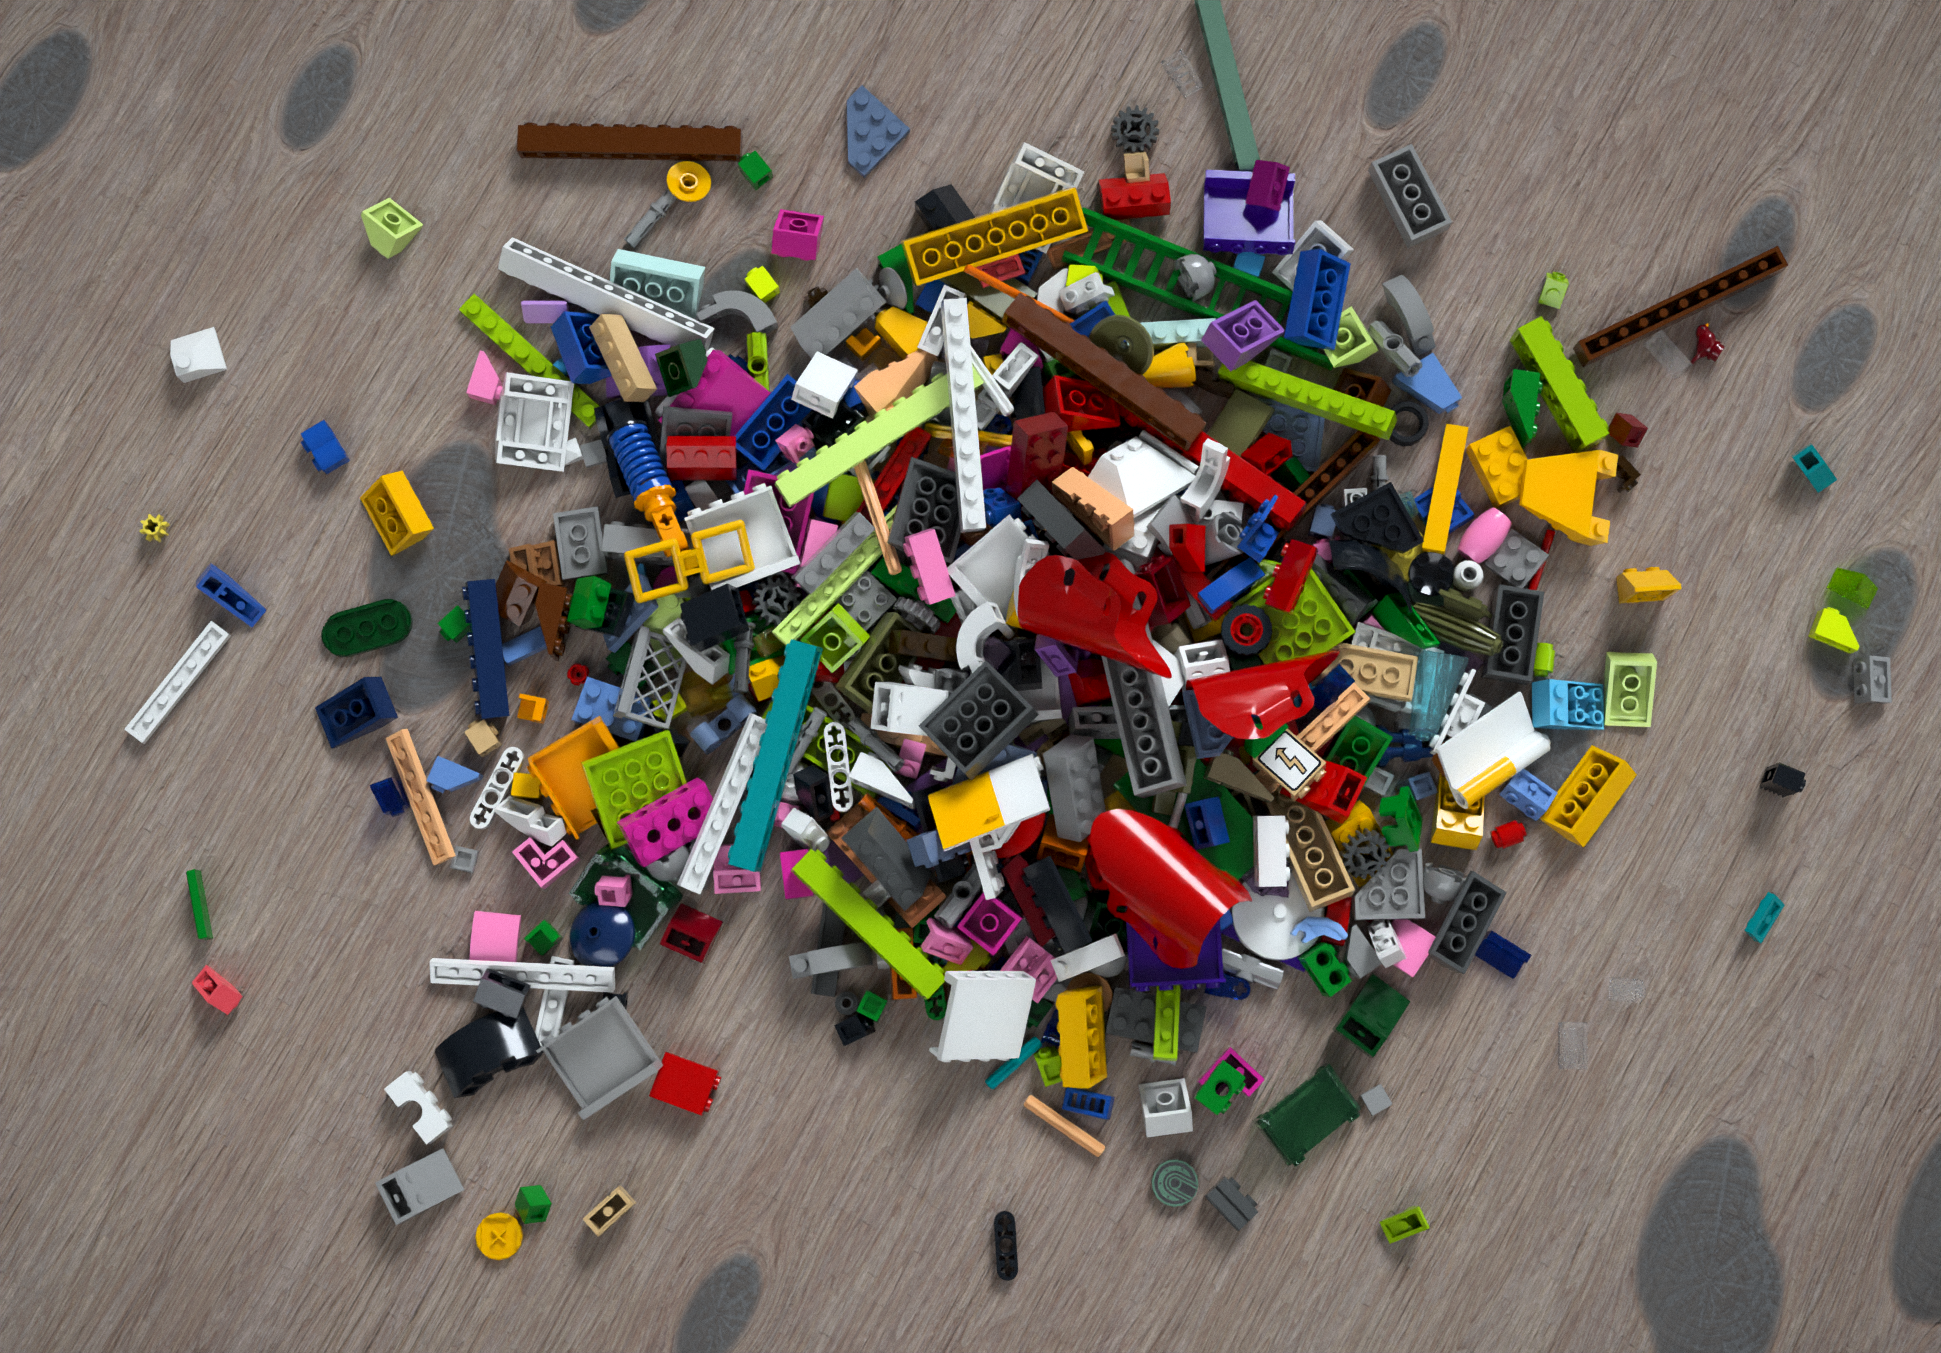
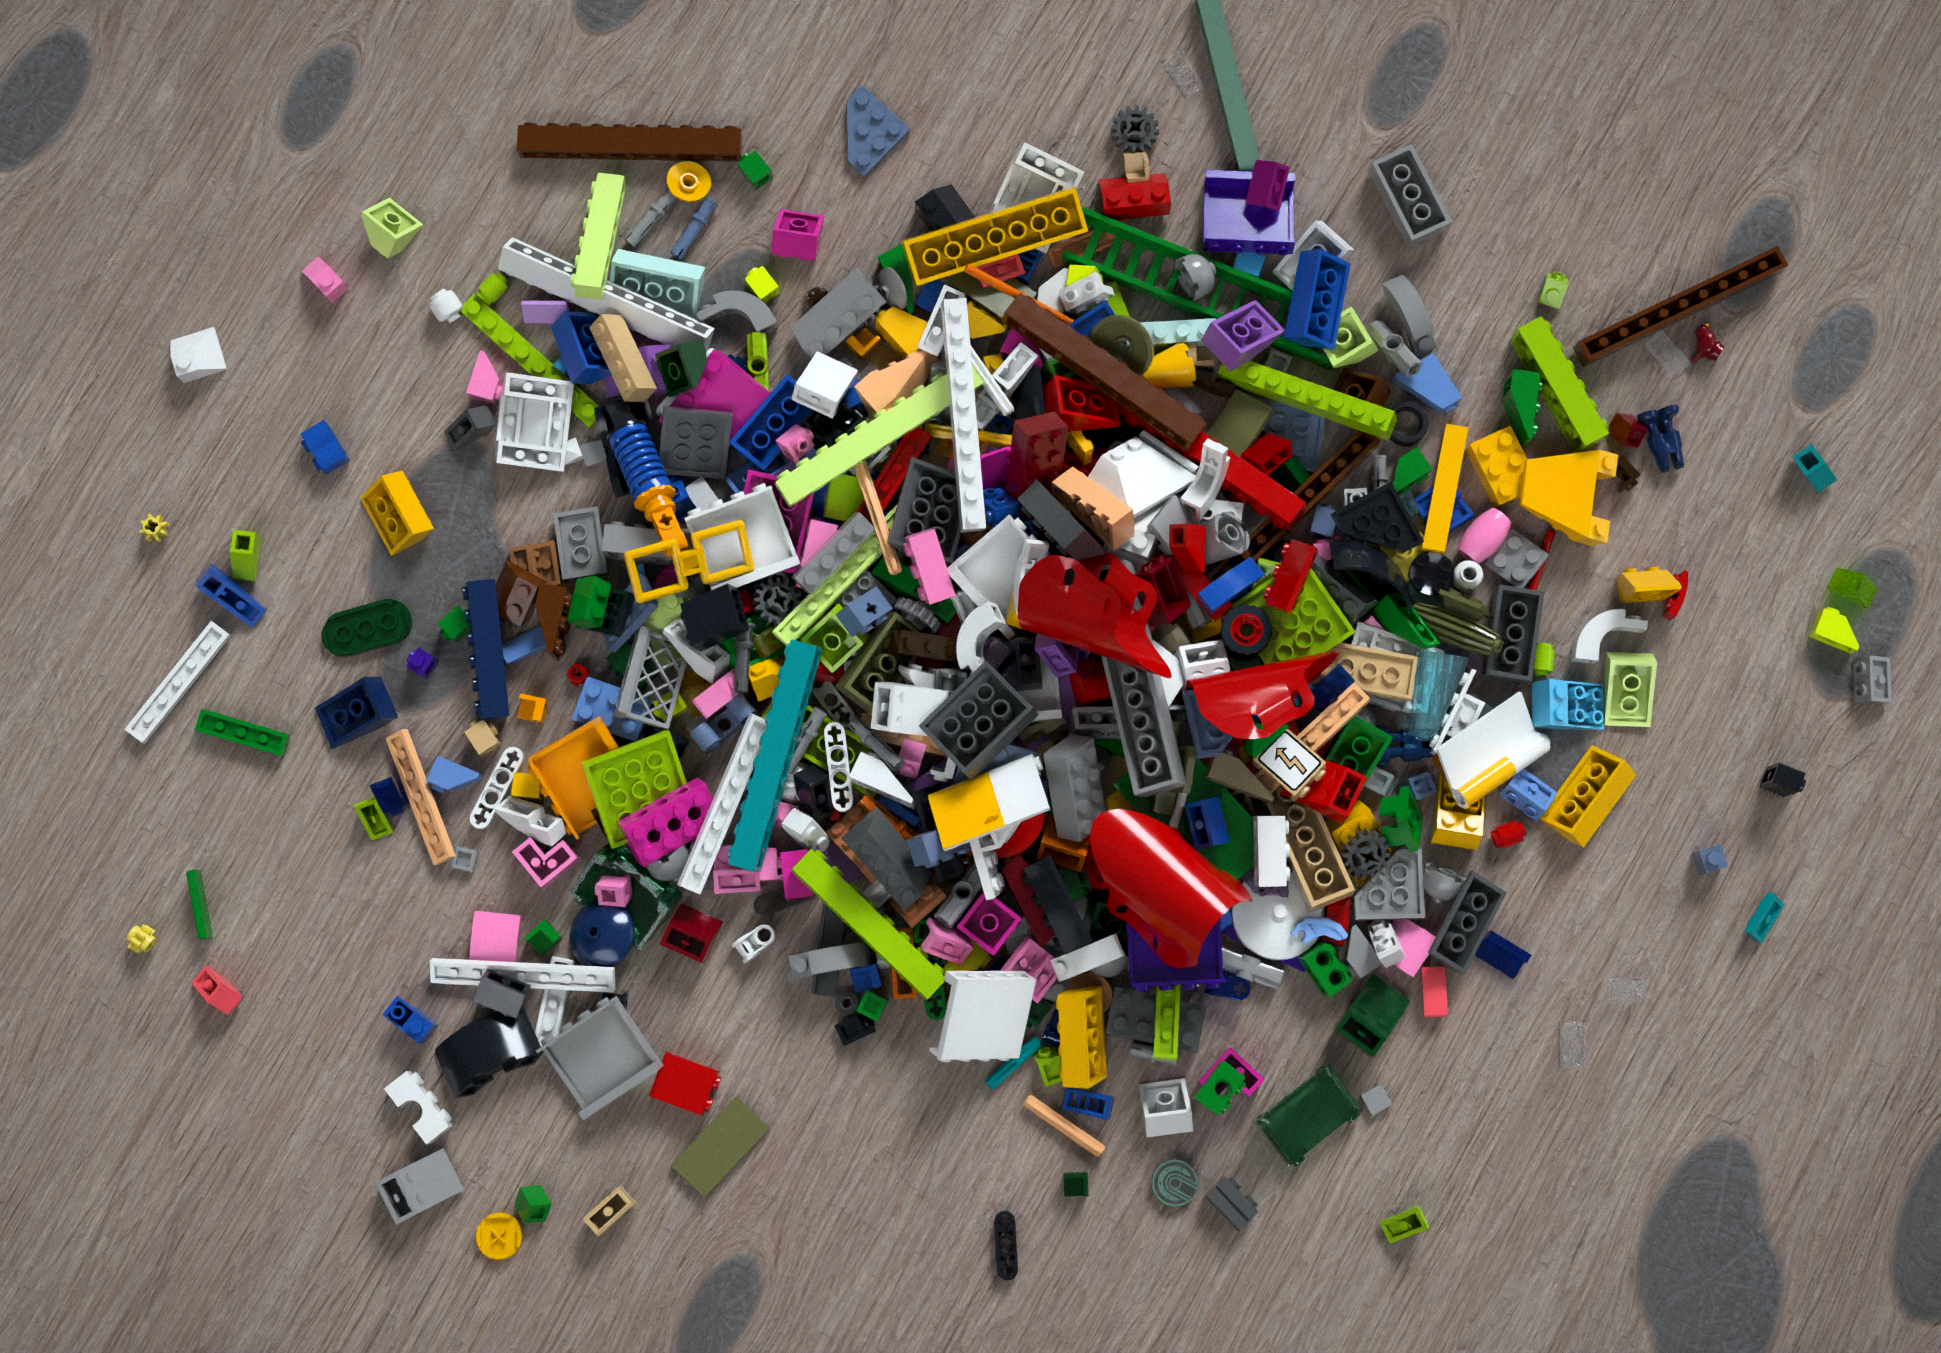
red slope [666,436,737,480] -> none
blue bracket [1237,494,1279,563] -> none
none -> light yellow gear [126,924,156,954]
none -> green plate [194,708,291,757]
none -> lime slope [230,530,263,582]
none -> bright pink slope [302,256,349,304]
none -> lime slope [354,796,393,840]
none -> blue slope [382,996,438,1044]
none -> dark purple brick [406,647,439,680]
none -> white head [429,288,463,323]
none -> dark grey slope [444,405,497,451]
none -> lime brick [476,272,509,305]
none -> yellowish green brick [571,173,626,300]
none -> sand blue pin [670,197,718,260]
none -> olive tile [671,1096,770,1198]
none -> bright pink slope [692,668,739,719]
none -> white piece [731,925,777,964]
none -> clear smoke beam [754,887,817,917]
none -> bright pink brick [759,848,783,882]
none -> sand blue brick [836,586,893,637]
none -> blue panel [849,963,883,993]
none -> dark green panel [1063,1172,1089,1197]
none -> green slope [1391,447,1432,497]
none -> coral slope [1421,966,1448,1017]
none -> white arch [1571,609,1648,664]
none -> dark blue piece [1637,404,1684,473]
none -> red slope [1663,570,1688,621]
none -> sand blue brick [1692,844,1728,875]

